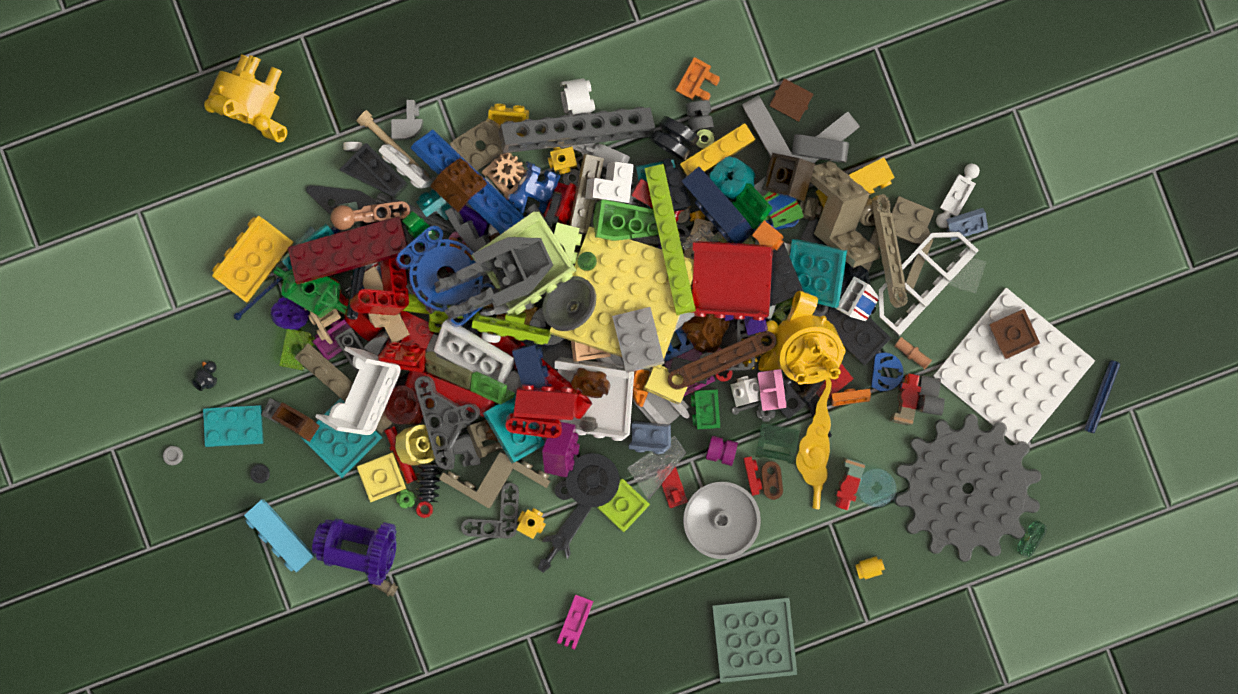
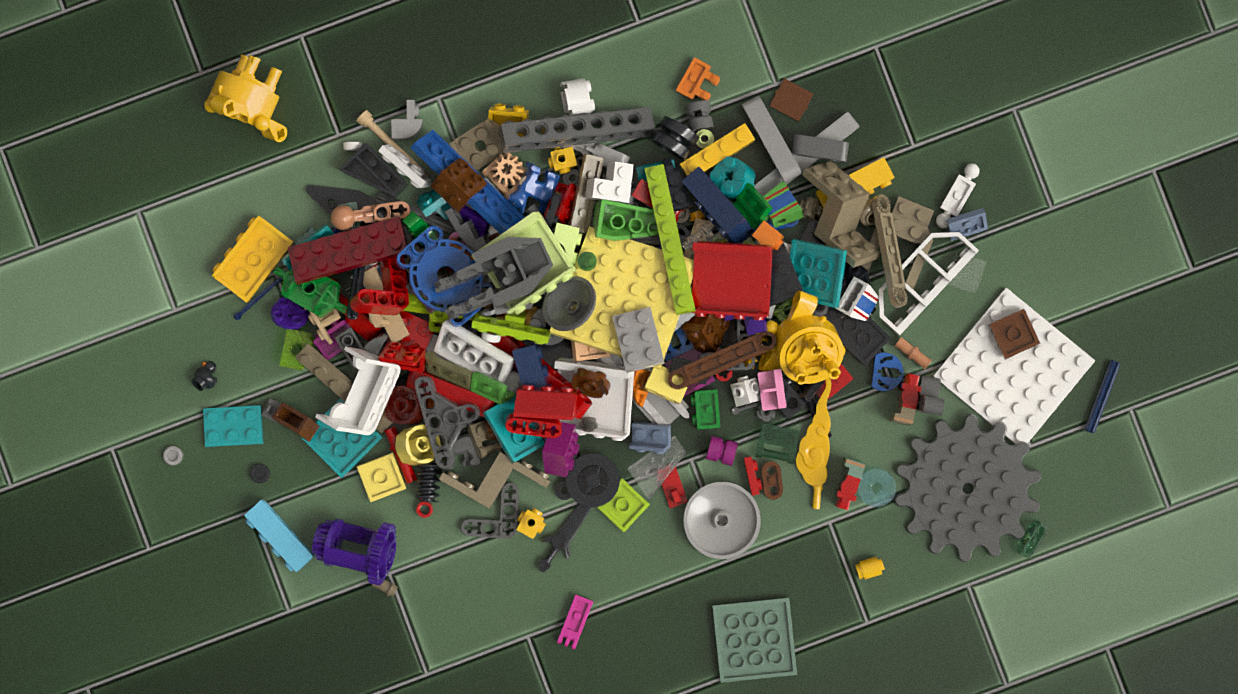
bright green plate [396,490,415,509] -> none
dark brown slope [762,152,815,201] -> none
orange plate [831,389,871,406] -> none

